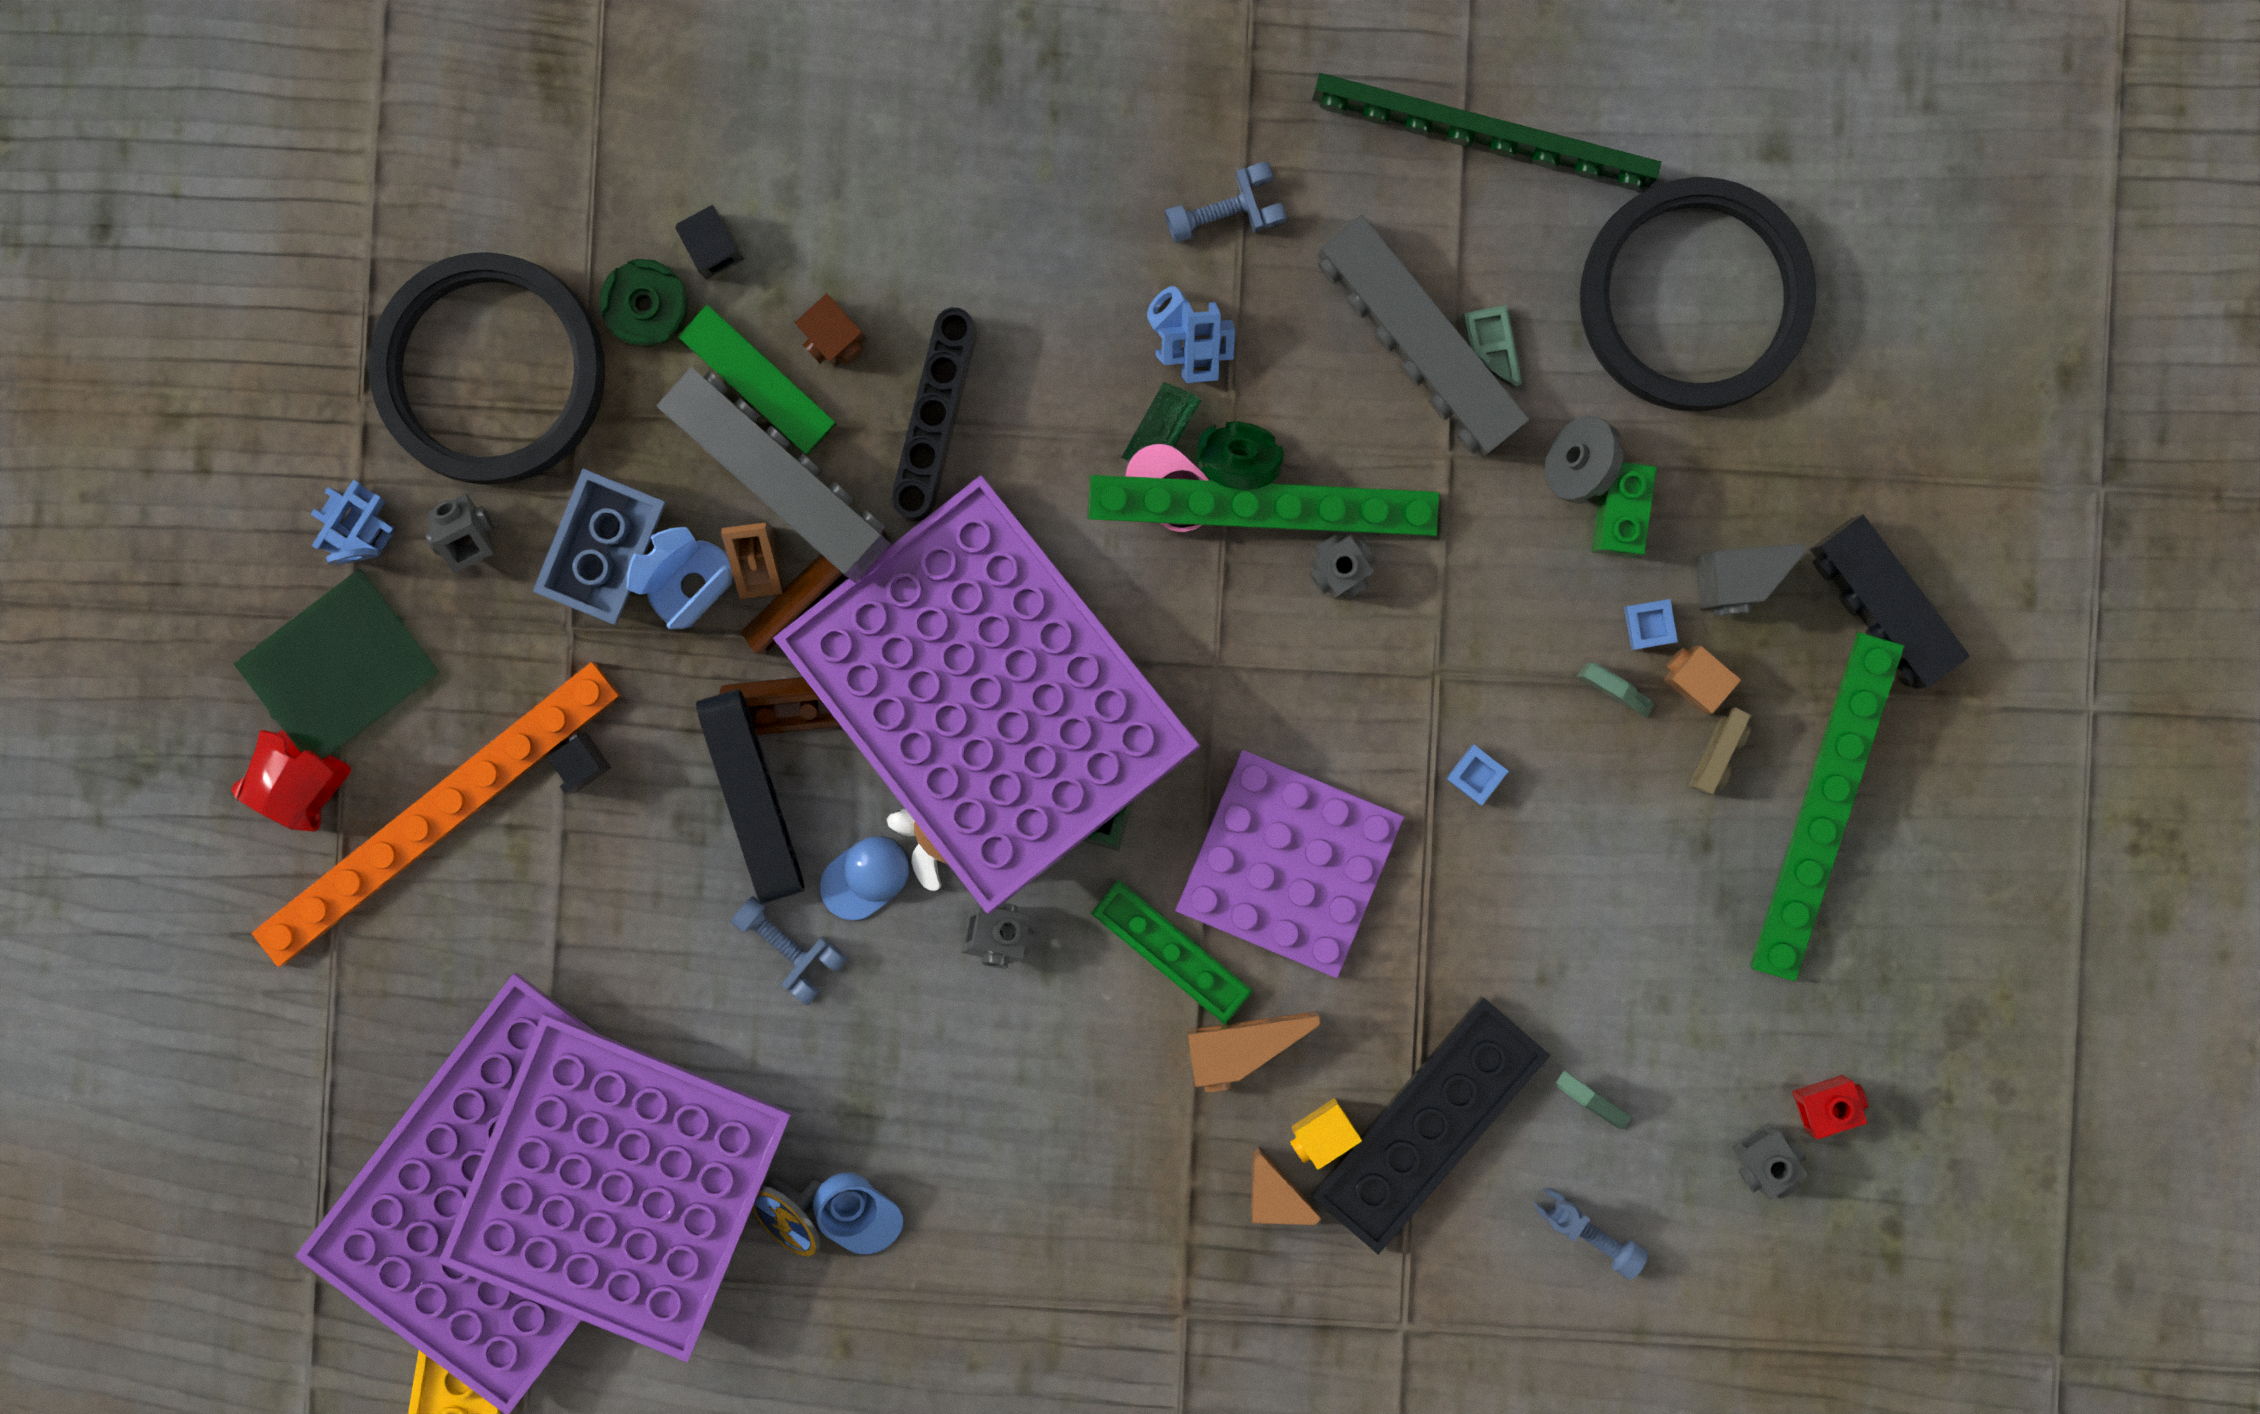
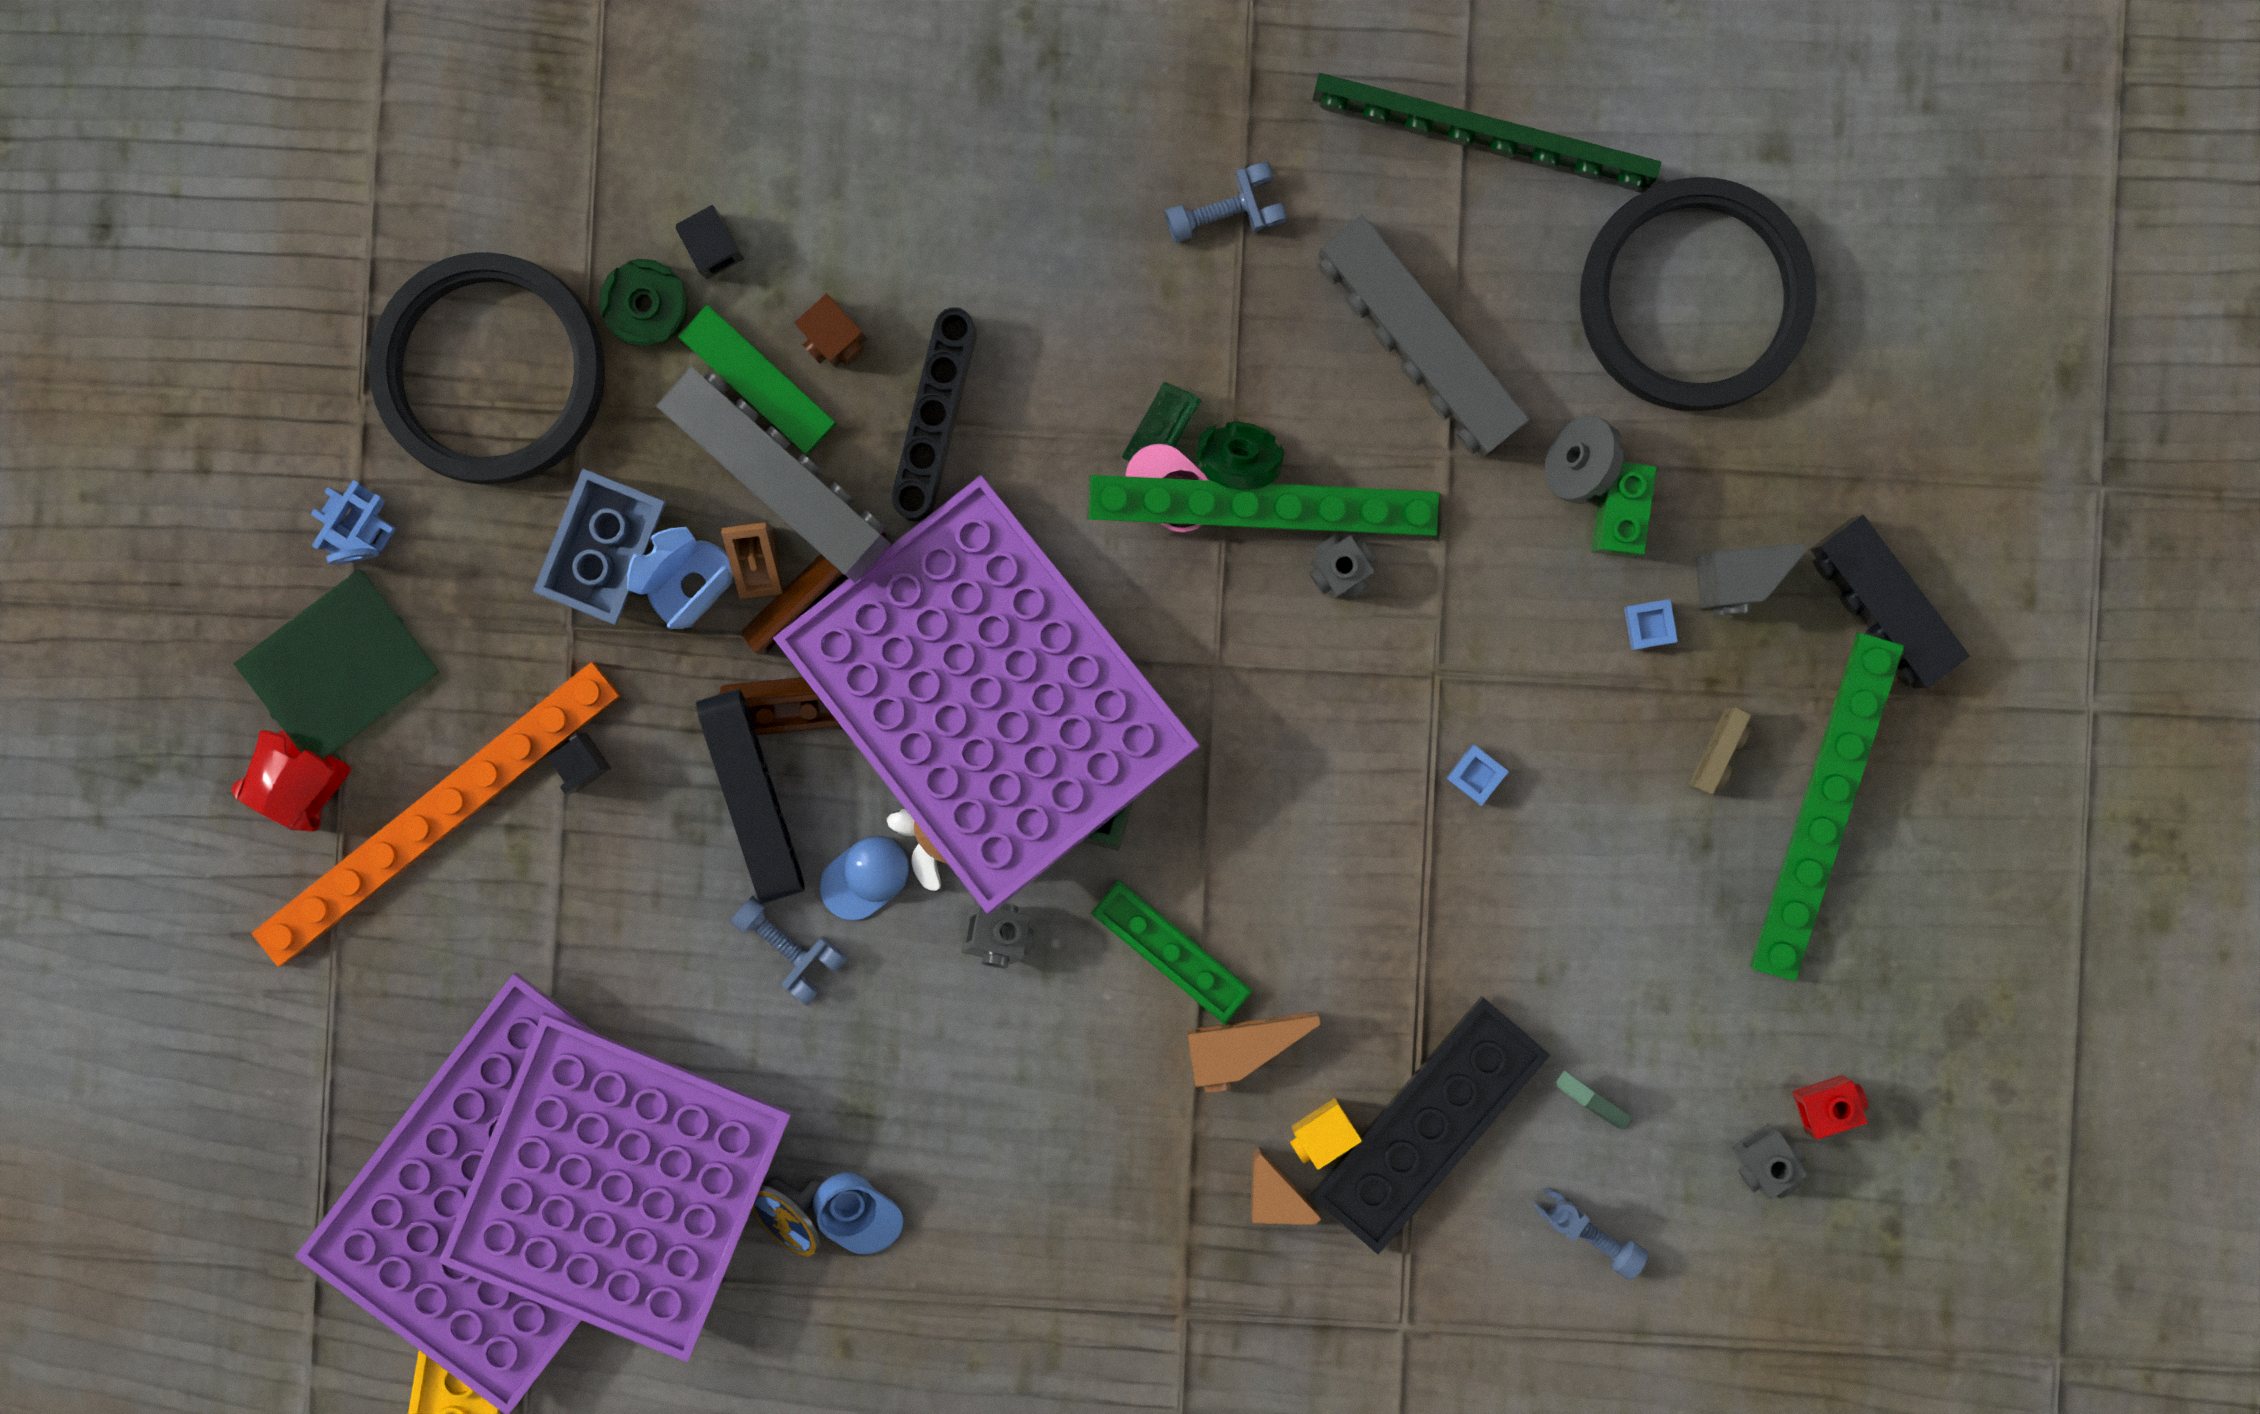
dark grey brick [426,493,494,573] -> none
medium blue piece [1147,286,1235,383] -> none
medium lavender plate [1175,750,1404,978] -> none
sand green tile [1462,305,1522,388] -> none
sand green tile [1576,662,1654,718] -> none
medium nougat brick [1664,646,1741,714] -> none

